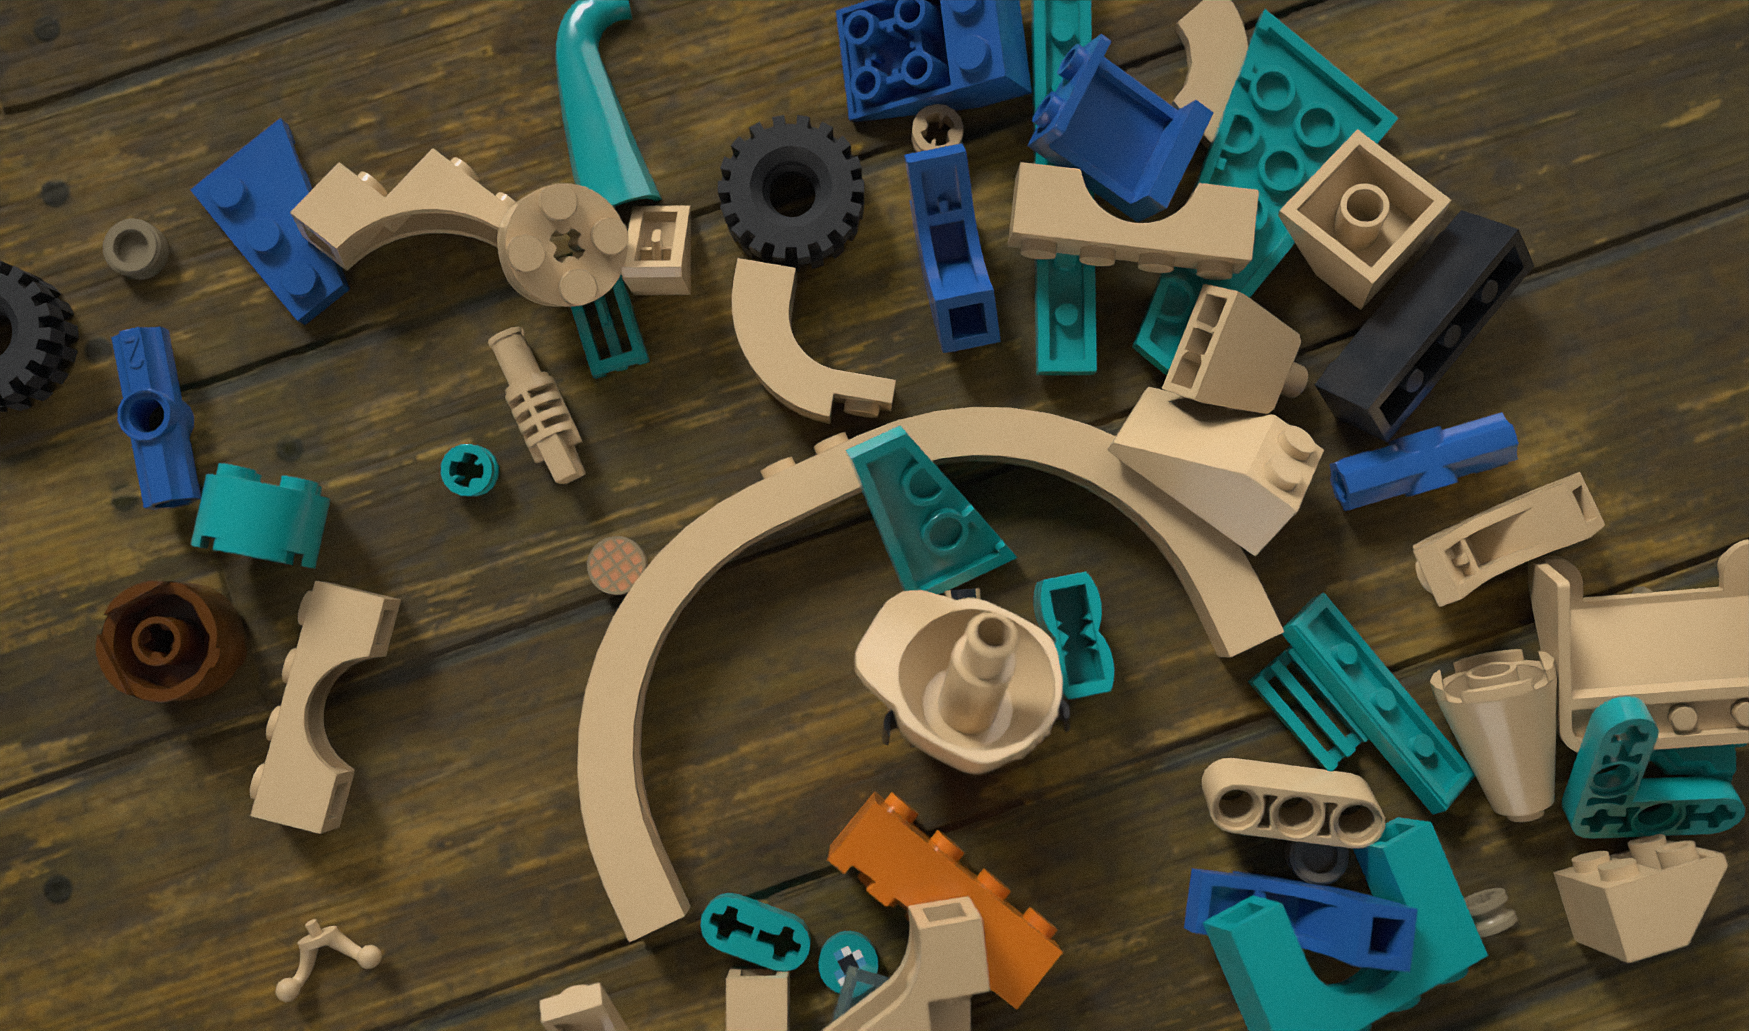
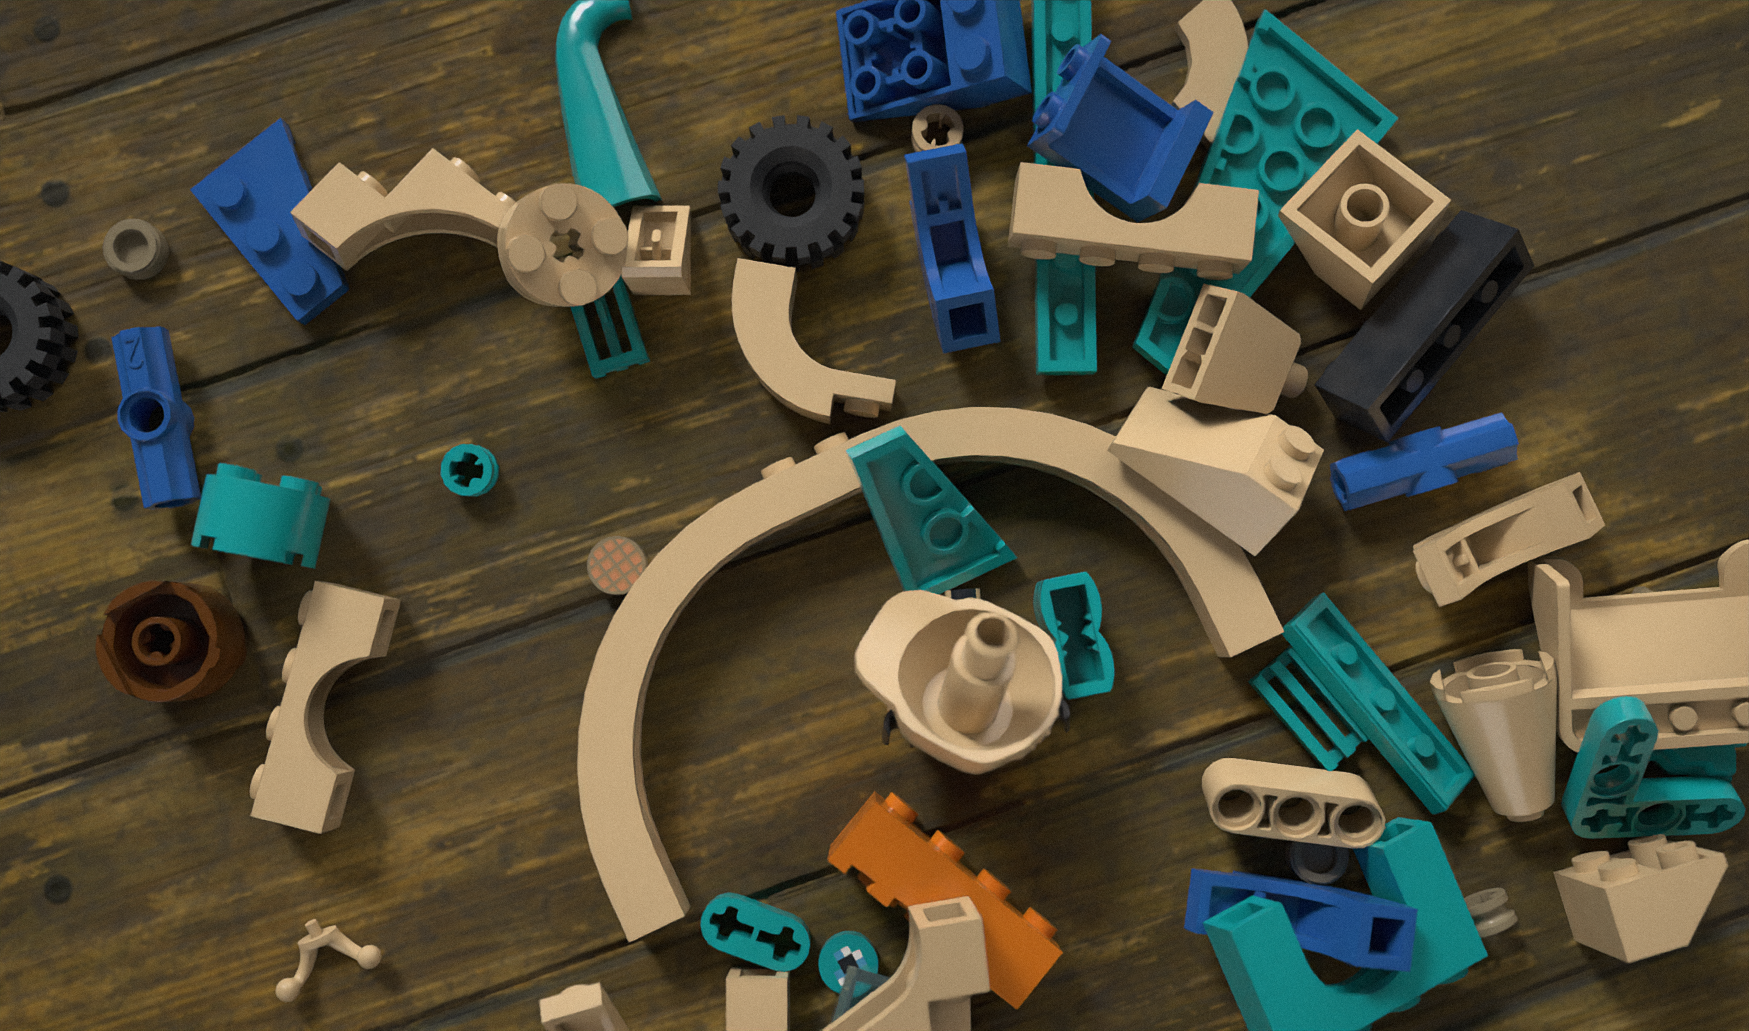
tan hinge [488,326,586,484] -> none

